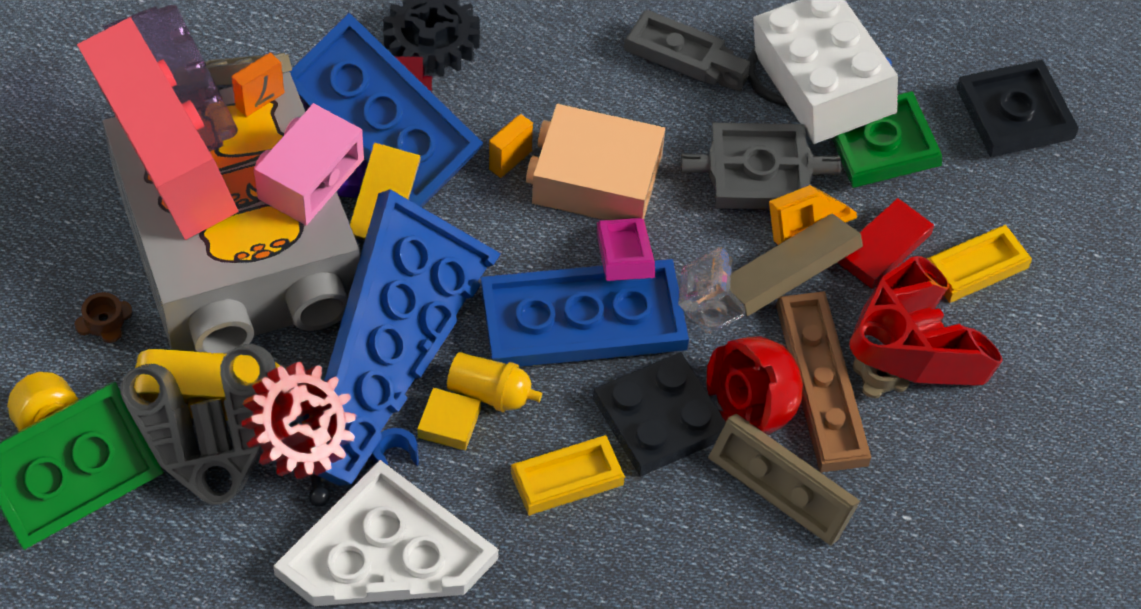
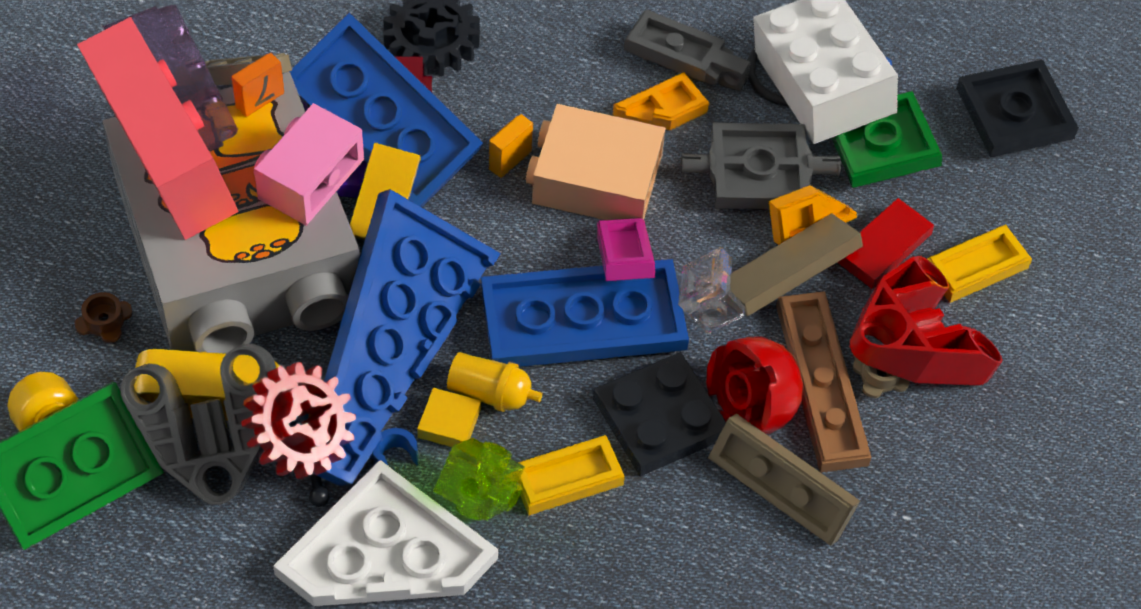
none -> clear neon green brick [433,438,525,521]
none -> light orange tile [613,72,709,130]

